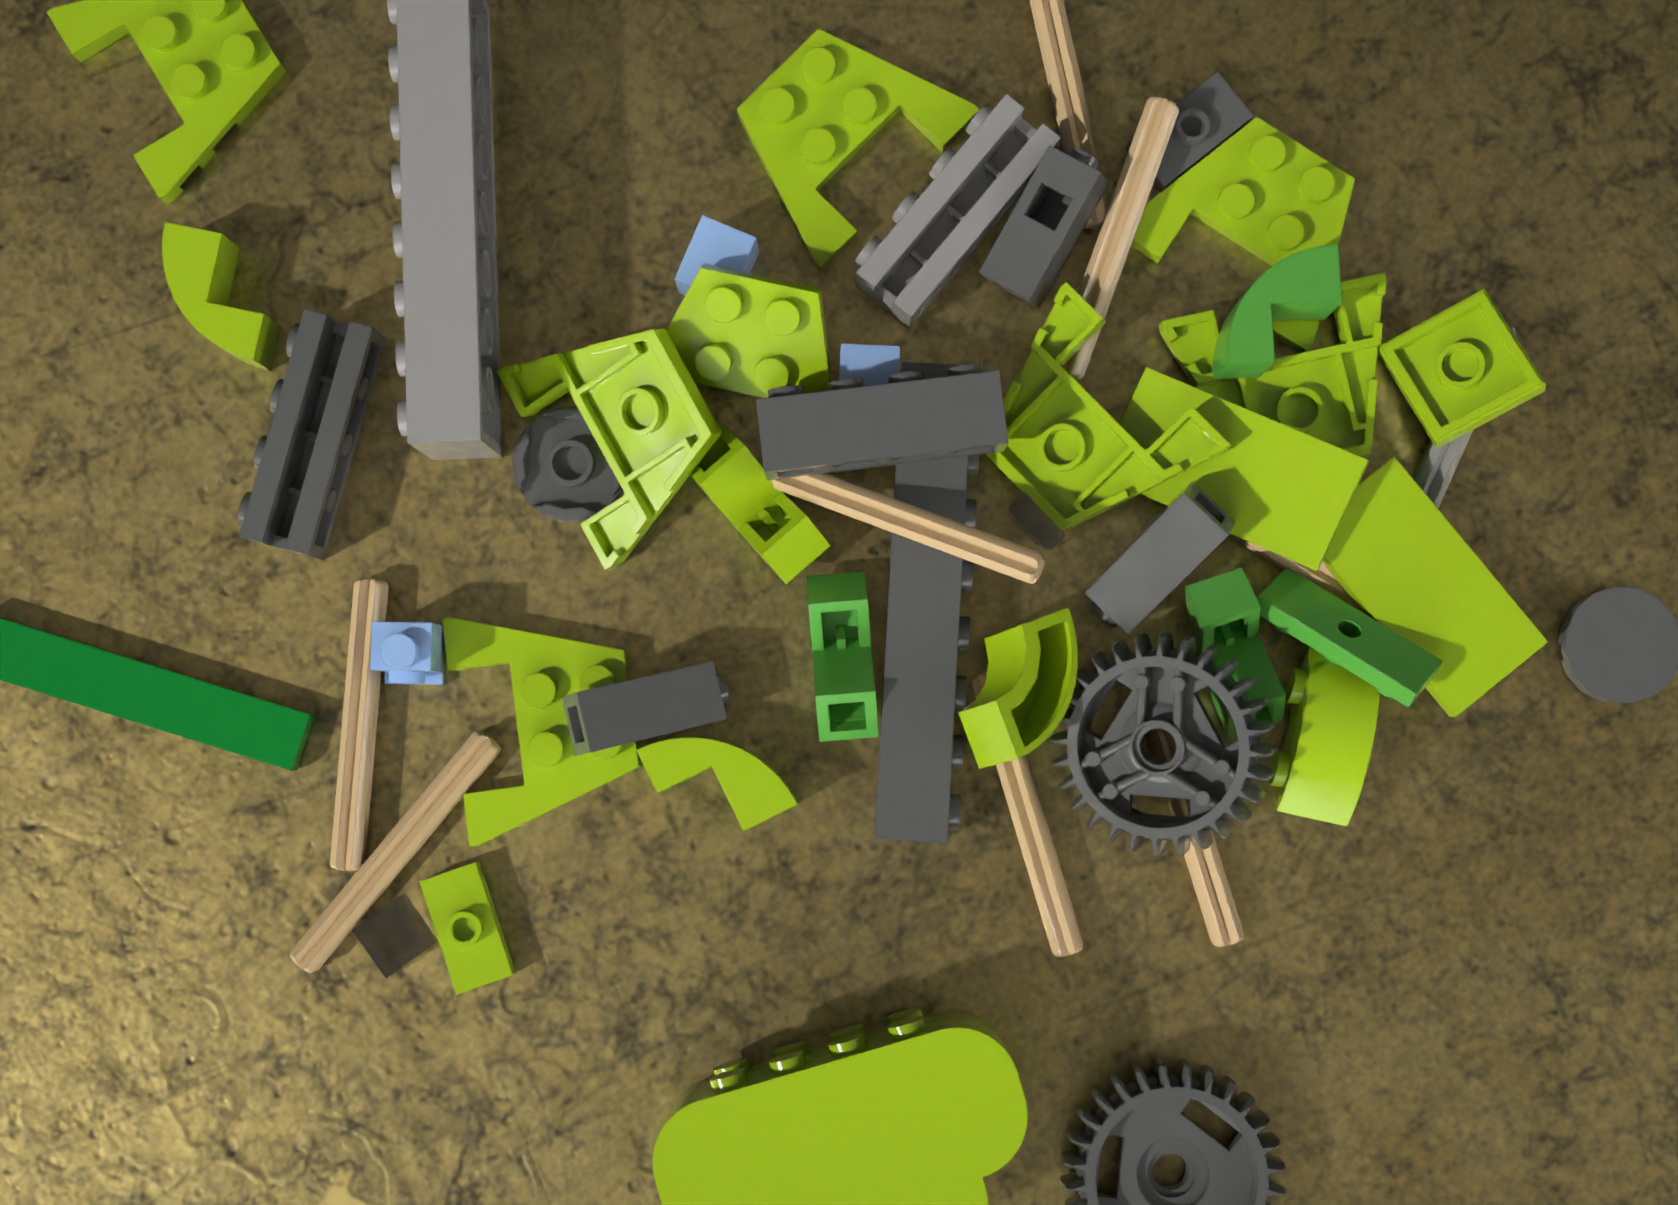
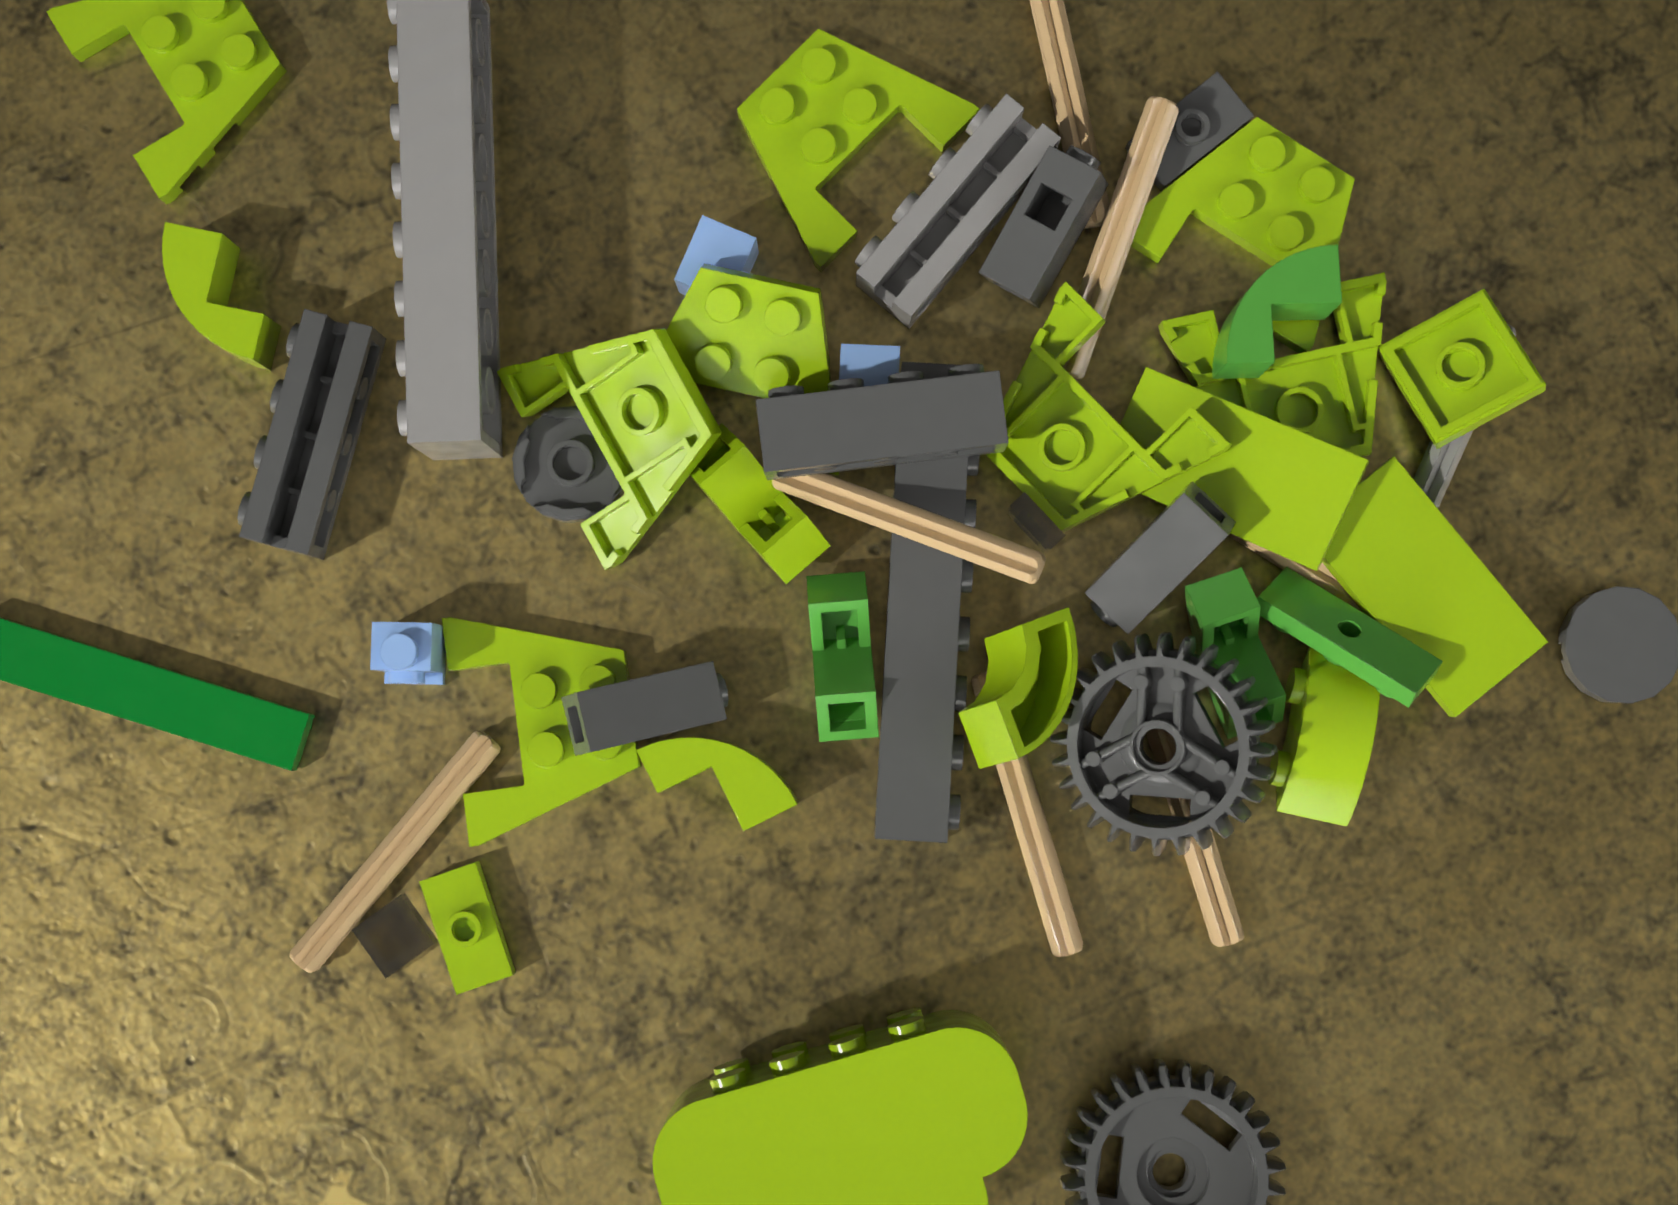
tan axle [330,578,389,871] -> none

